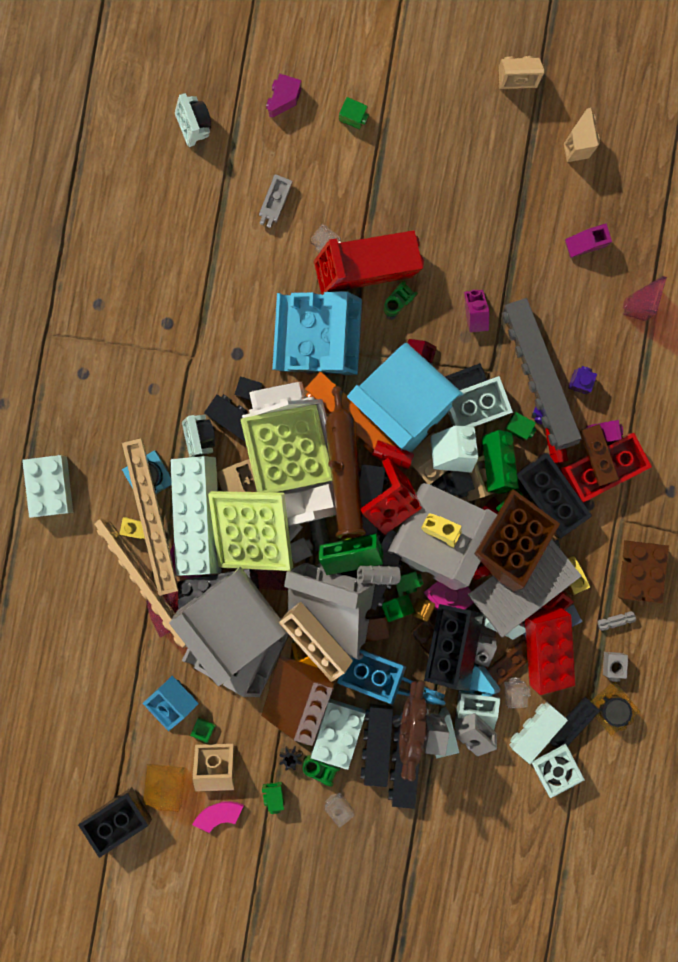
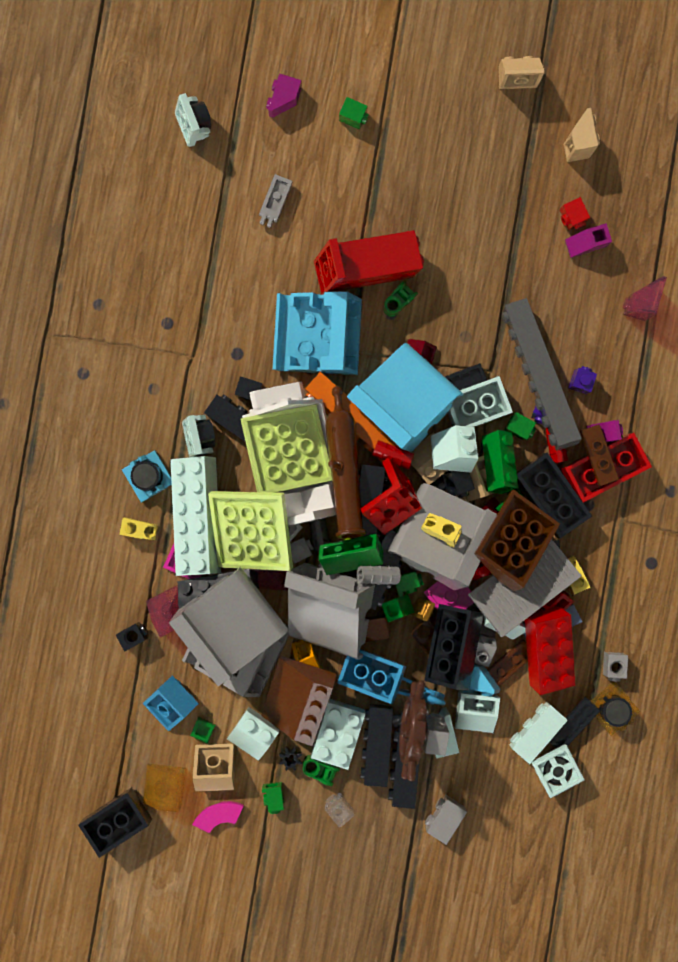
light aqua brick [23,455,73,518] -> none
tan plate [95,519,187,648] -> none
tan plate [122,439,179,596] -> none
tan slope [217,459,257,492] -> none
tan brick [279,602,353,682] -> none
clear brick [311,223,341,253] -> none
light grey brick [454,713,497,756] -> none
magenta slope [464,290,489,332] -> none
clear brick [504,678,530,709] -> none
light grey axle [598,612,636,631] -> none
reddish brown piece [618,540,669,603] -> none
none -> black brick [116,622,148,652]
none -> light aqua slope [227,707,280,761]
none -> light grey brick [425,795,467,845]
none -> red brick [560,197,590,230]

